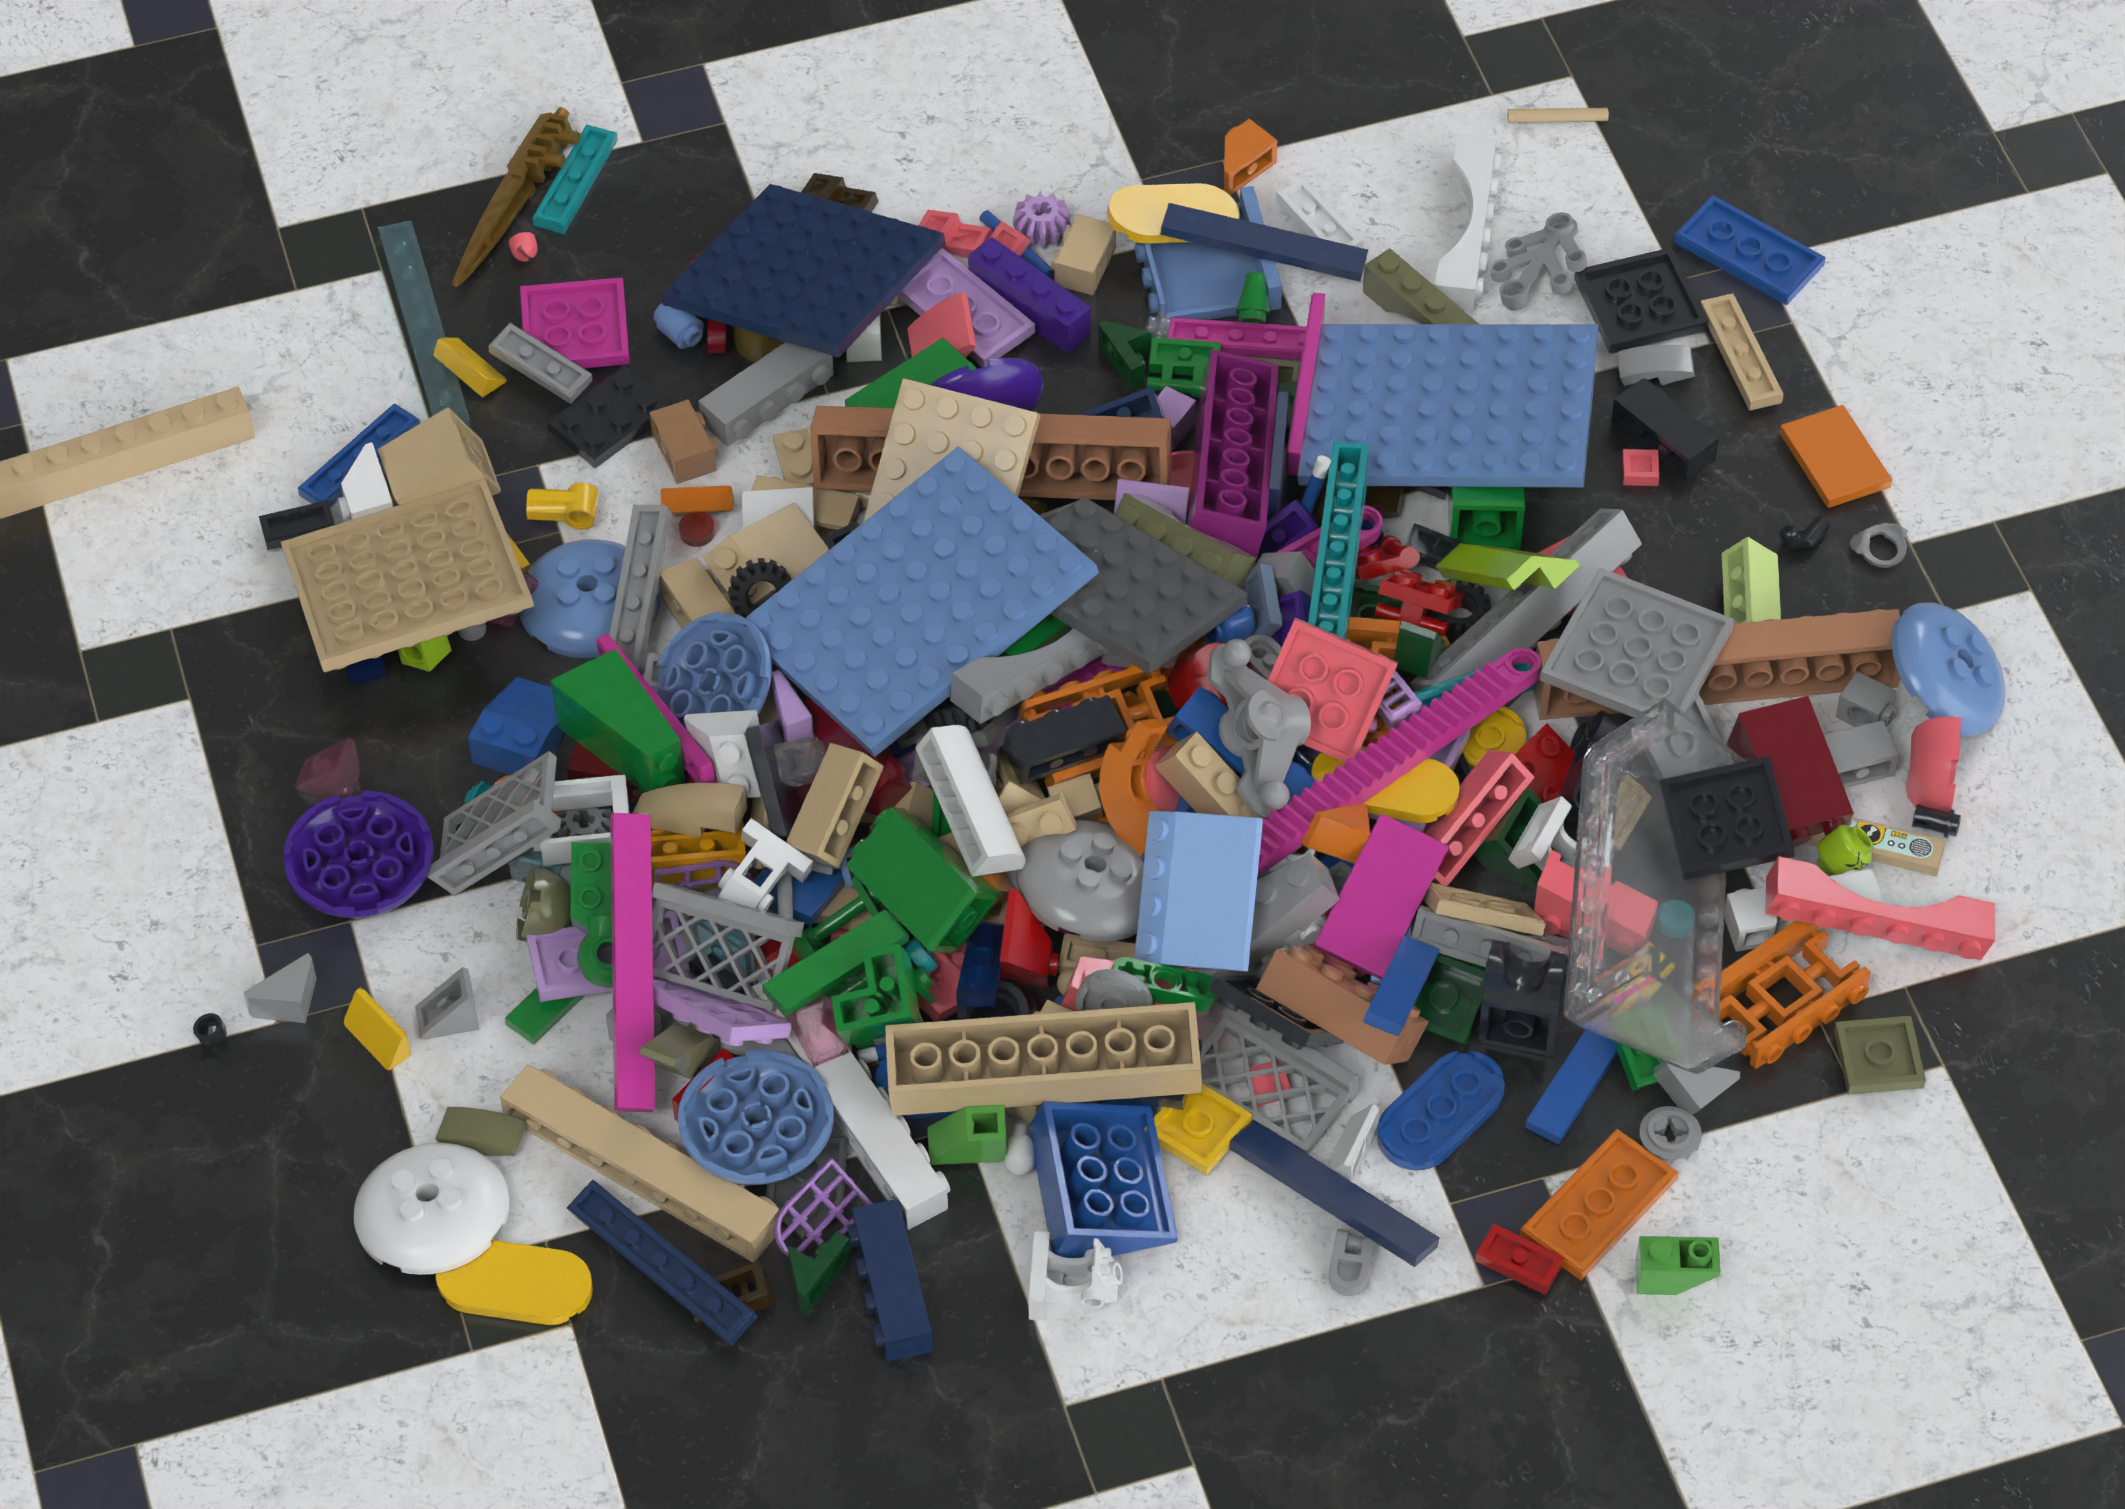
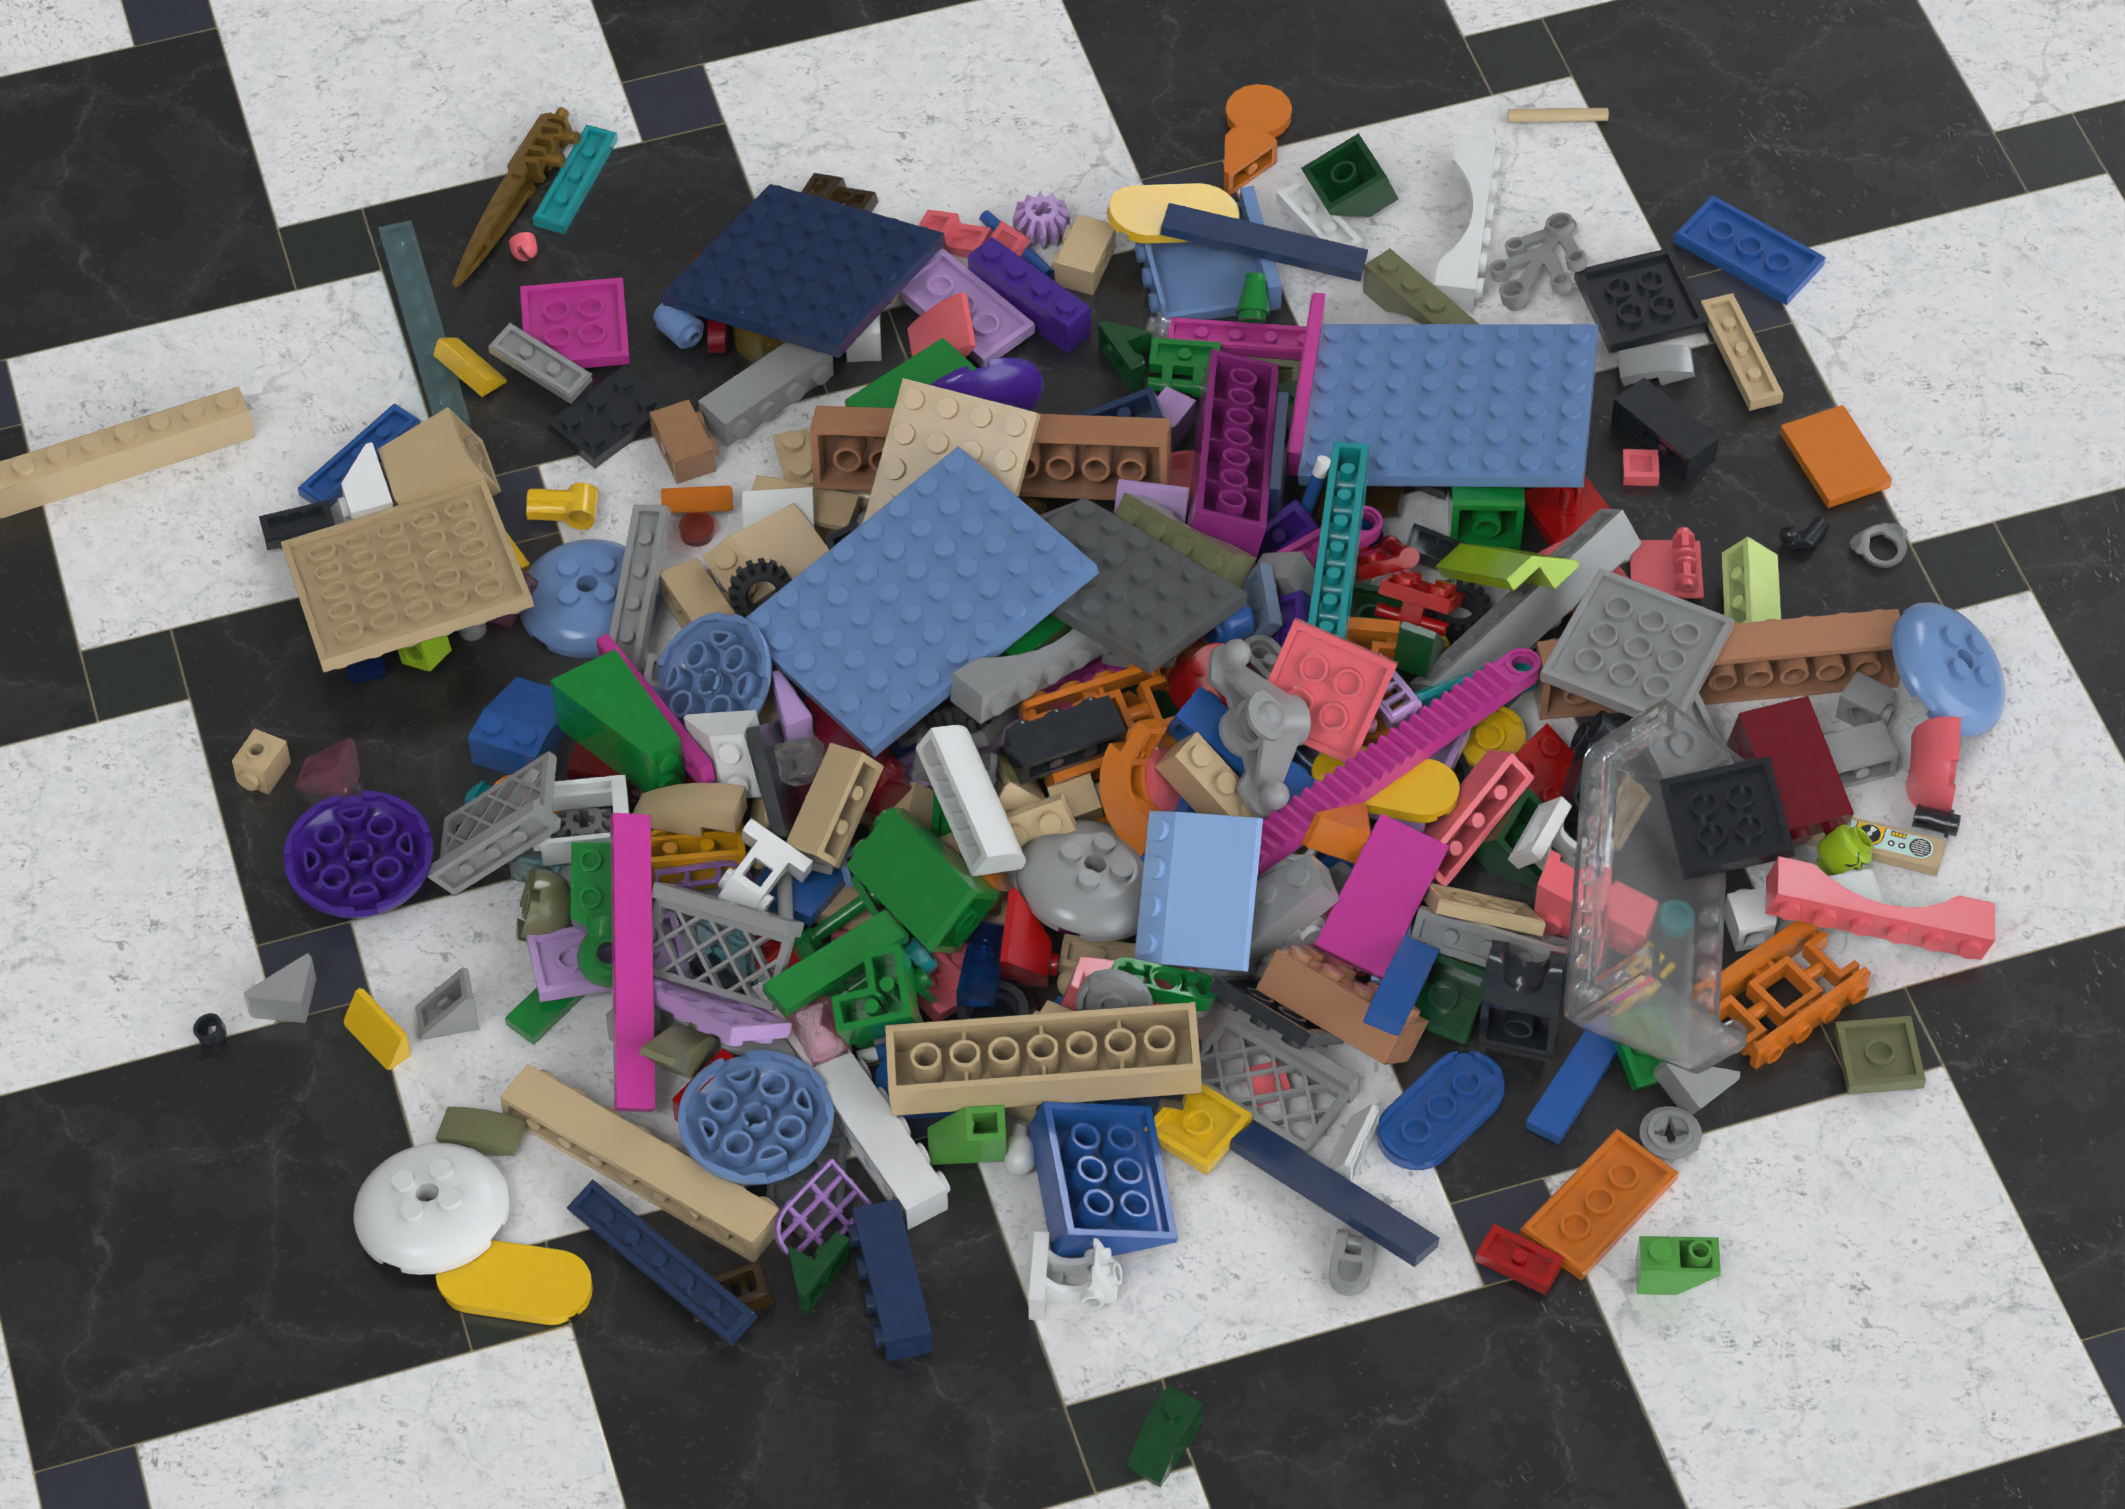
none -> tan brick [232,729,291,795]
none -> dark green slope [1126,1385,1203,1488]
none -> orange tile [1225,84,1292,138]
none -> dark green slope [1301,133,1399,217]
none -> red tile [1524,475,1610,546]
none -> coral hinge [1630,527,1704,599]

